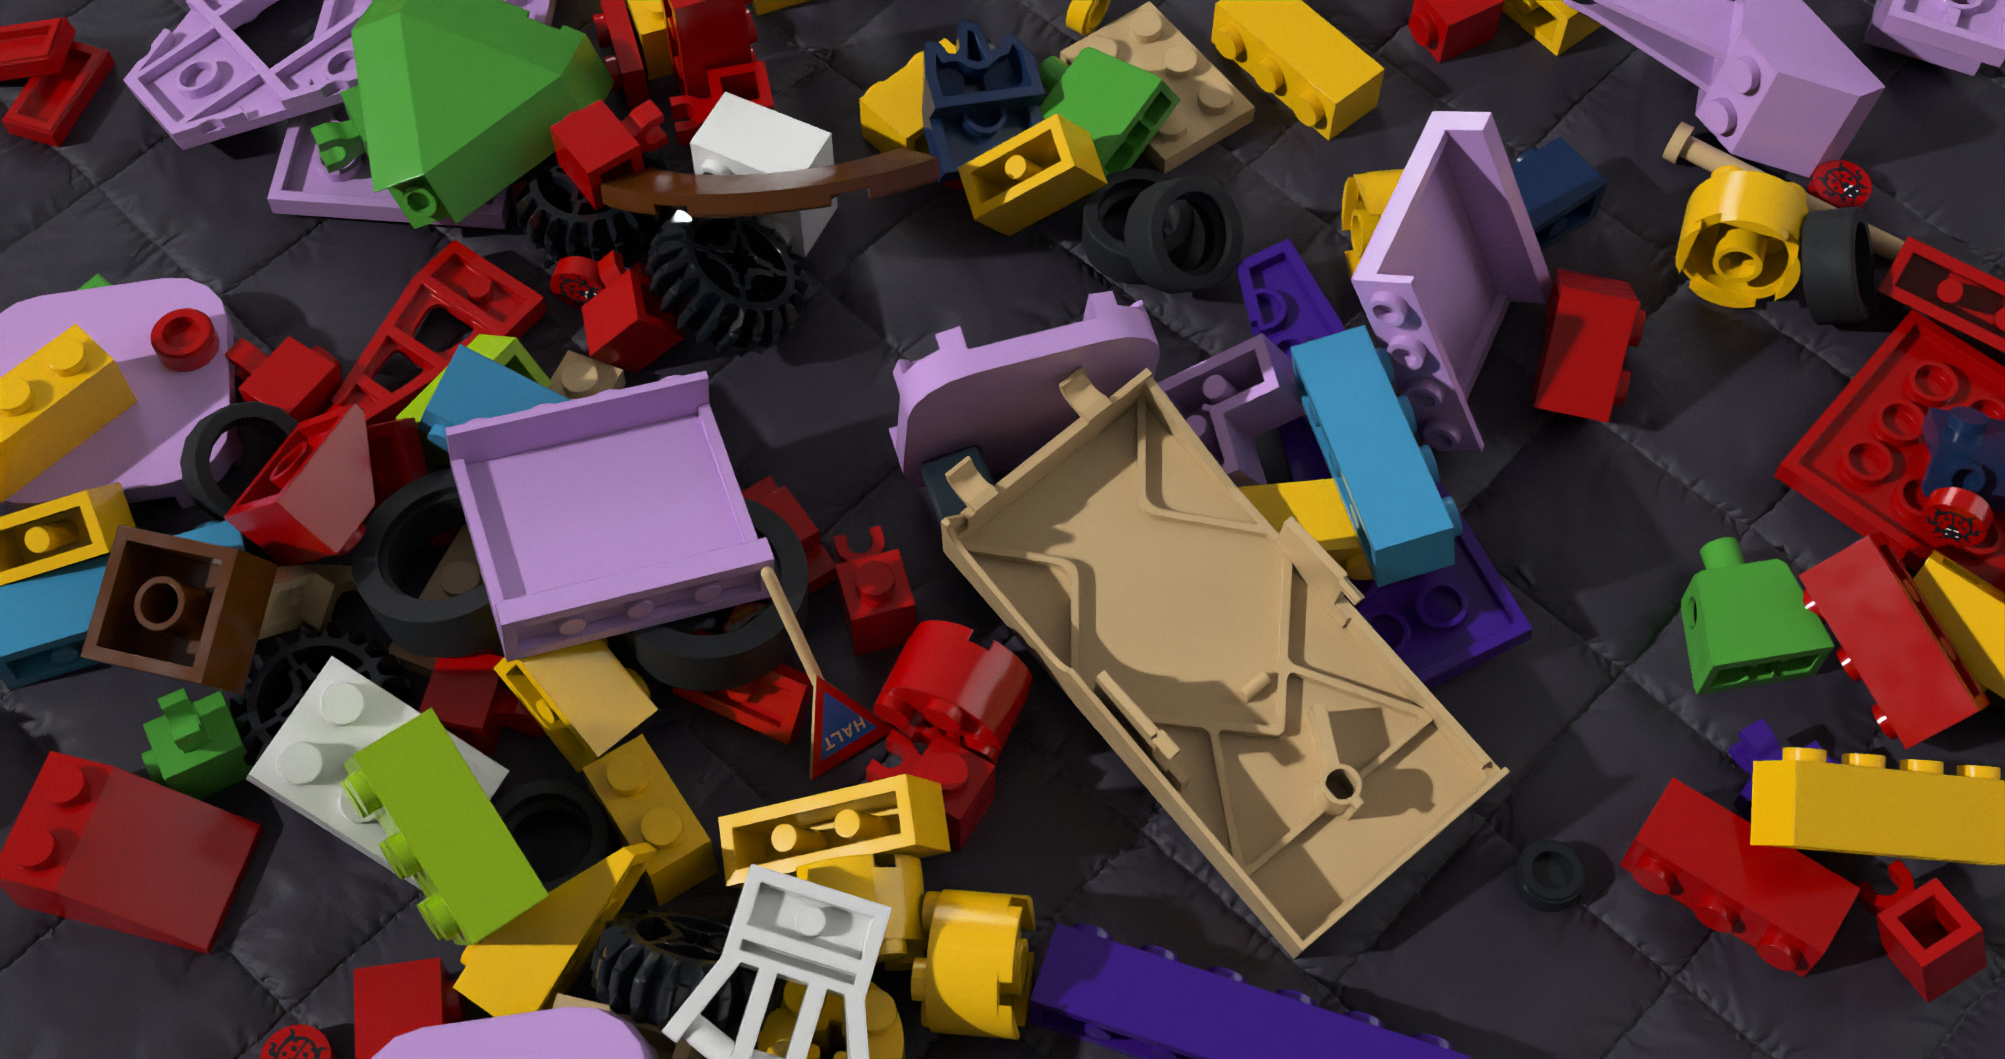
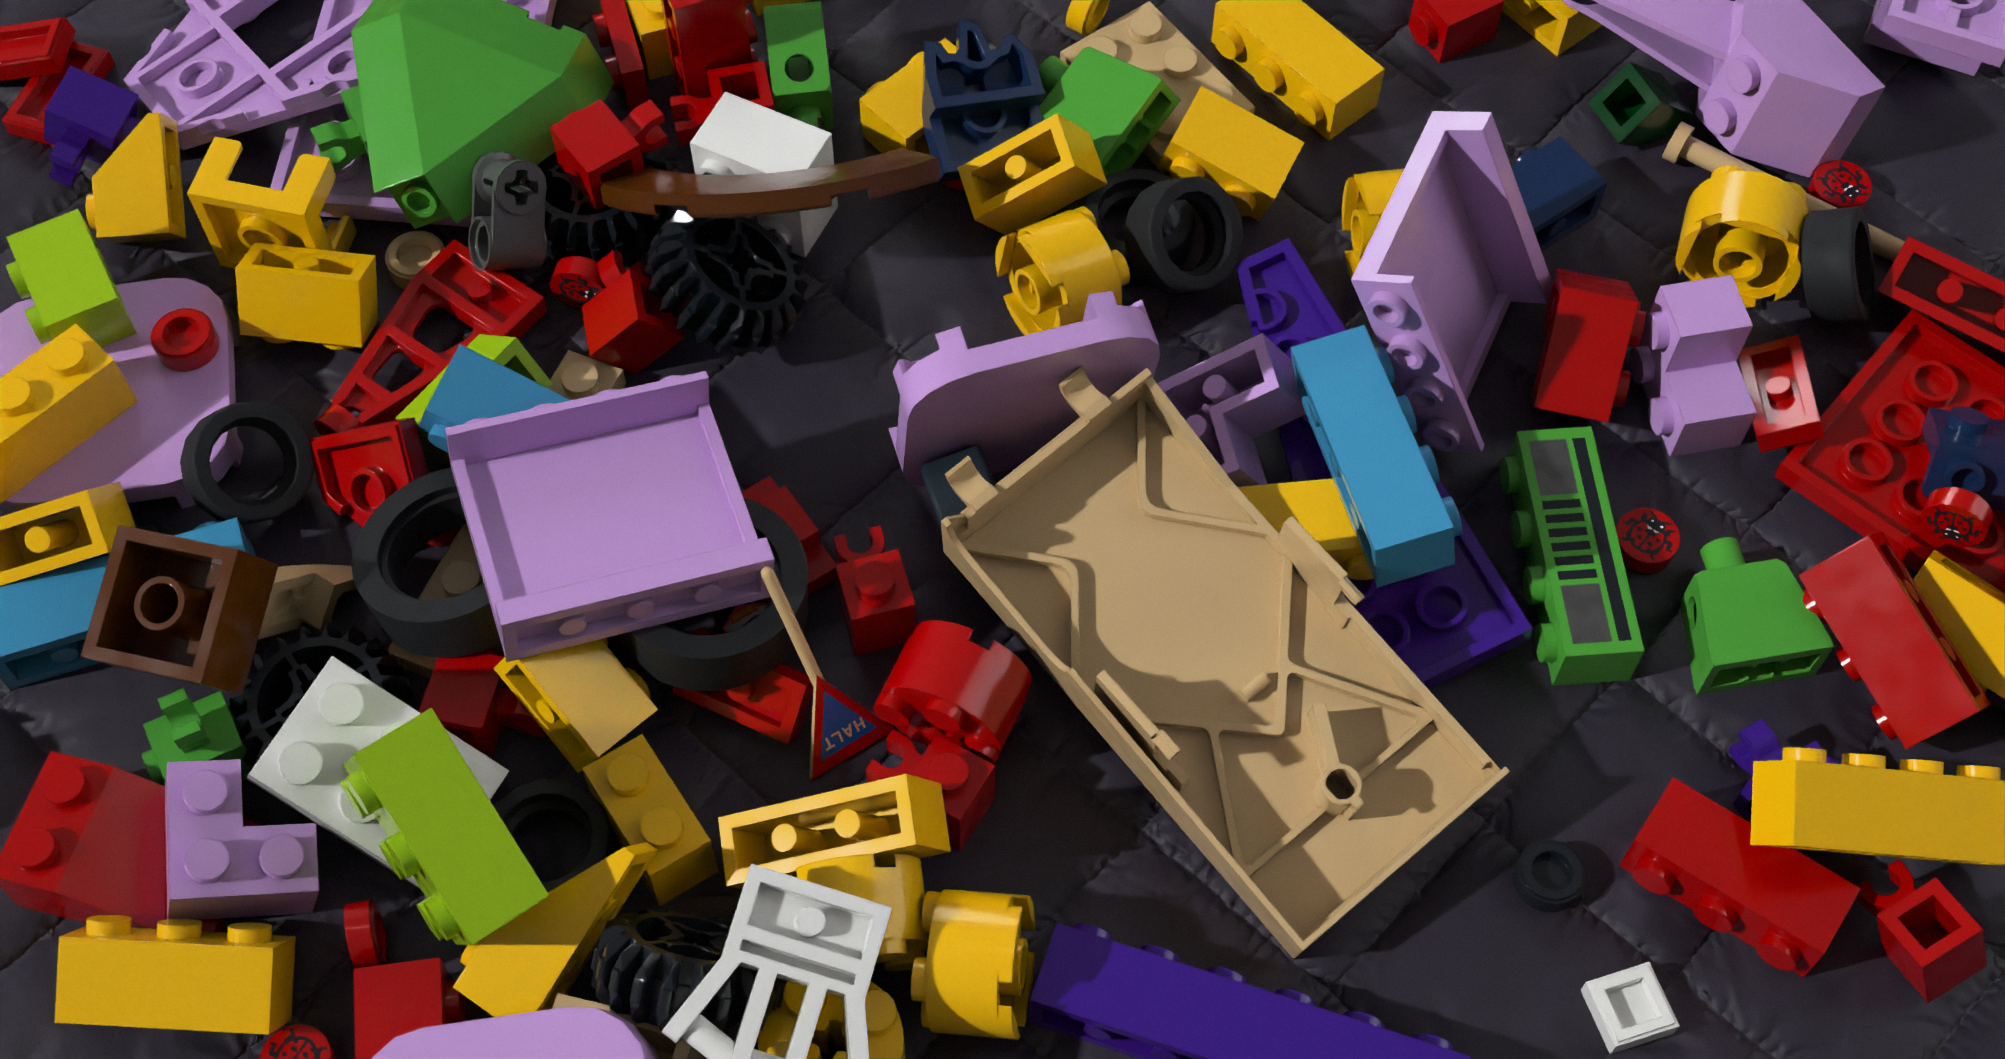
red slope [223,403,375,566] -> none
red brick [224,336,343,422] -> none
none -> lime brick [5,209,137,348]
none -> dark purple brick [44,65,141,187]
none -> yellow brick [54,915,296,1035]
none -> yellow slope [85,112,187,244]
none -> lavender brick [165,759,319,920]
none -> yellow panel [187,136,357,269]
none -> yellow brick [235,242,378,350]
none -> red tile [344,899,388,969]
none -> tan tile [385,231,444,289]
none -> dark grey piece [468,151,547,271]
none -> bright green torso [763,1,834,131]
none -> yellow brick [995,206,1130,335]
none -> yellow brick [1158,85,1305,221]
none -> bright green brick [1499,426,1644,686]
none -> white tile [1581,962,1680,1054]
none -> dark green brick [1588,62,1694,146]
none -> tile [1616,508,1680,574]
none -> lavender brick [1629,275,1757,457]
none -> red plate [1738,335,1825,453]

